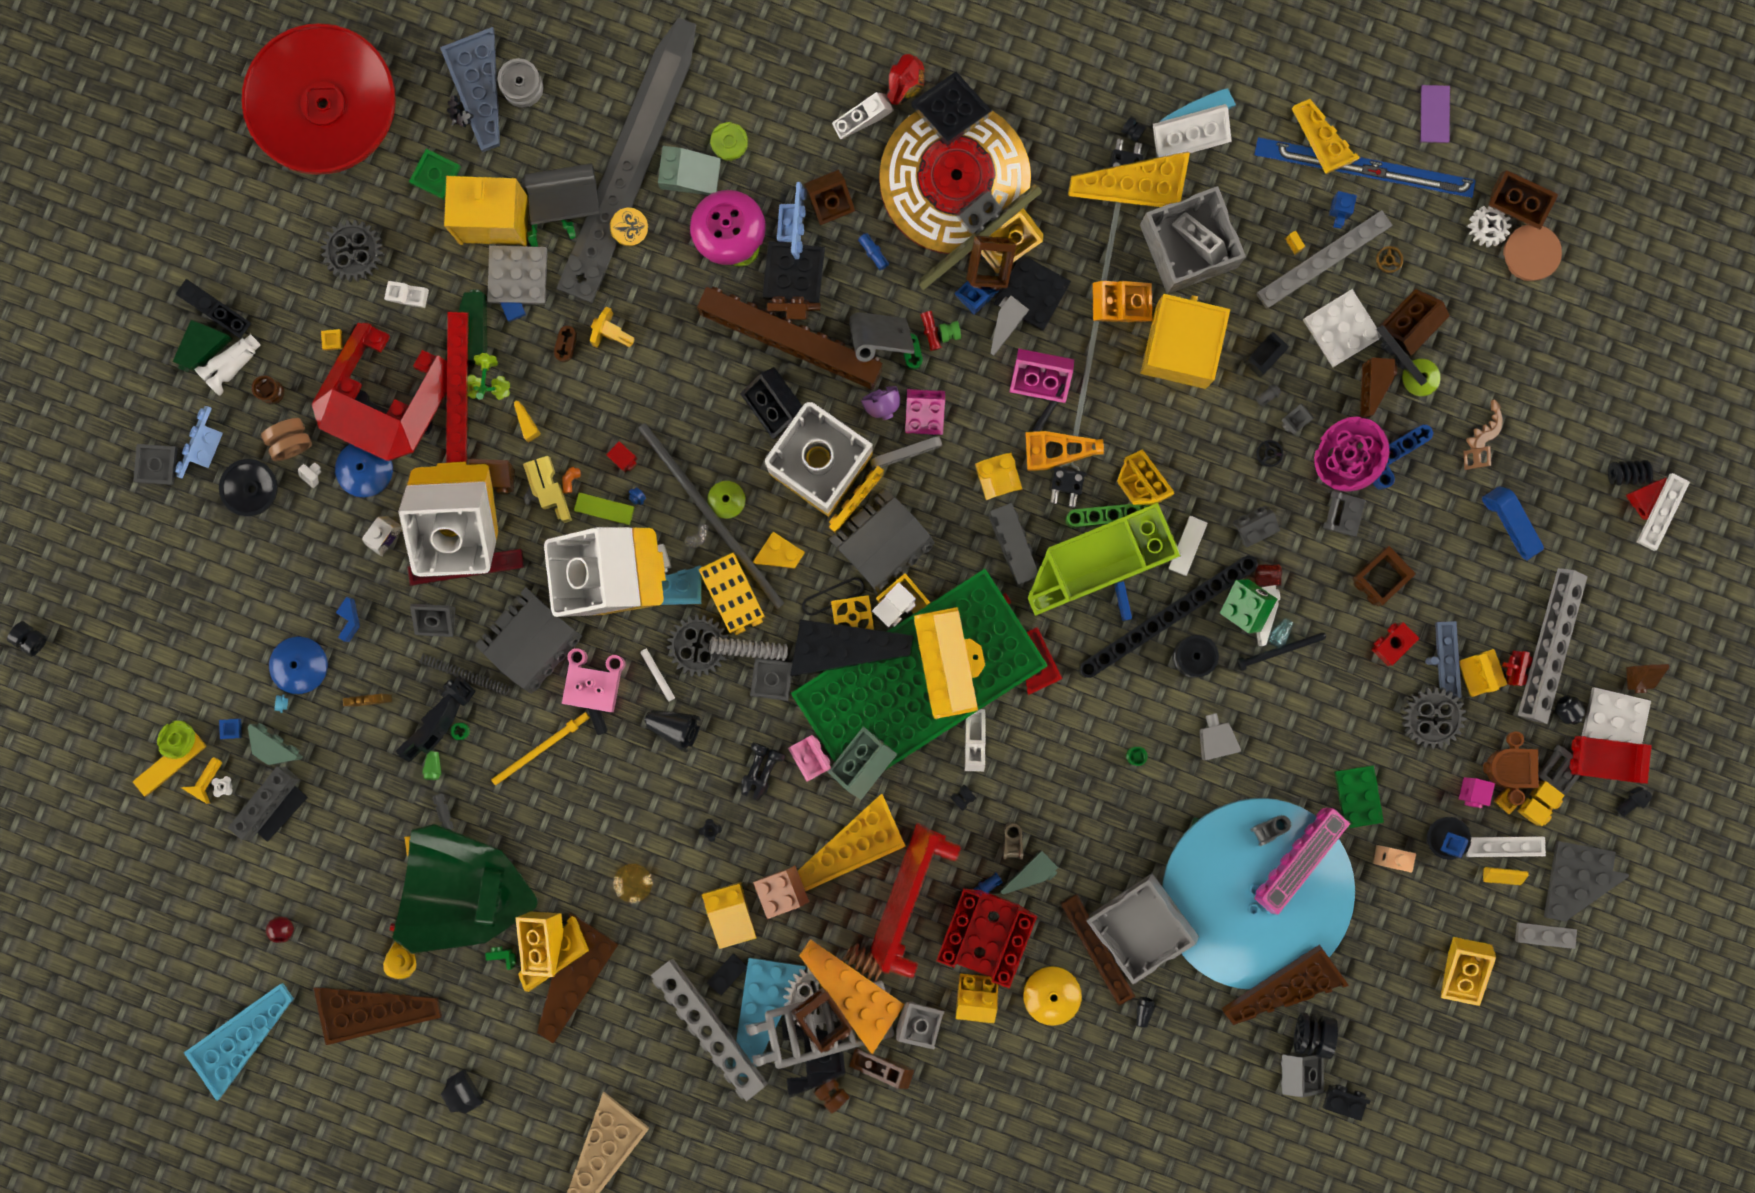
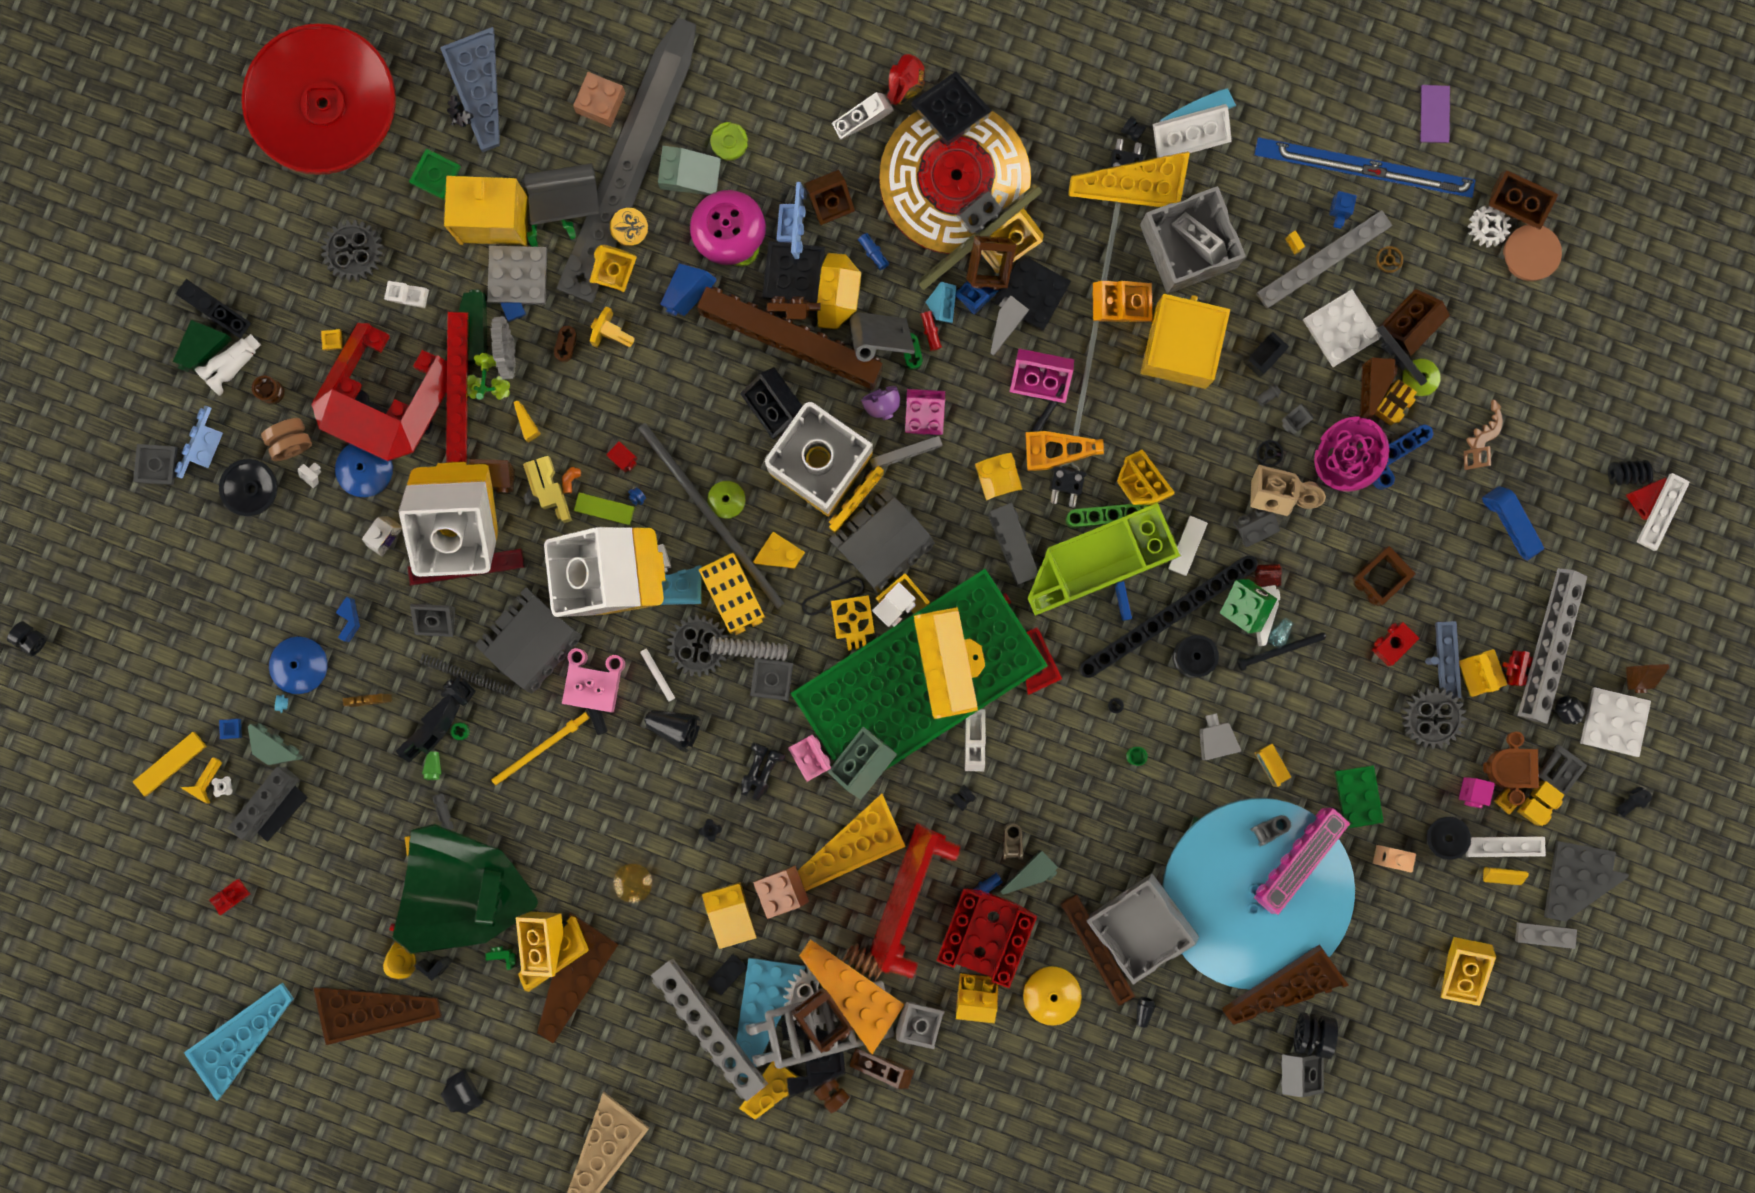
lime tile [157,720,195,759] -> none
dark red piece [266,916,294,943] -> none
light grey wheel [497,58,544,108] -> none
clear arm [685,524,709,548] -> none
black wing [790,619,914,677] -> none
bright green wheel [939,321,961,343] -> none
yellow wing [1292,99,1360,174] -> none
black bracket [1322,1084,1371,1121] -> none
dark grey plate [1323,491,1366,537] -> none
blue plate [1441,832,1468,858] -> none
red panel [1569,736,1652,784] -> none
none -> red hips [209,879,250,916]
none -> black panel [414,956,453,981]
none -> light grey gear [491,316,516,380]
none -> nougat brick [573,72,626,127]
none -> yellow slope [589,245,637,292]
none -> blue slope [660,263,717,316]
none -> yellow wing [739,1061,799,1120]
none -> yellow wedge [817,253,862,329]
none -> medium azure slope [926,282,956,323]
none -> black hinge [1108,697,1124,714]
none -> tan brick [1250,465,1326,516]
none -> yellow panel [1255,743,1291,787]
none -> brick [1374,379,1417,426]

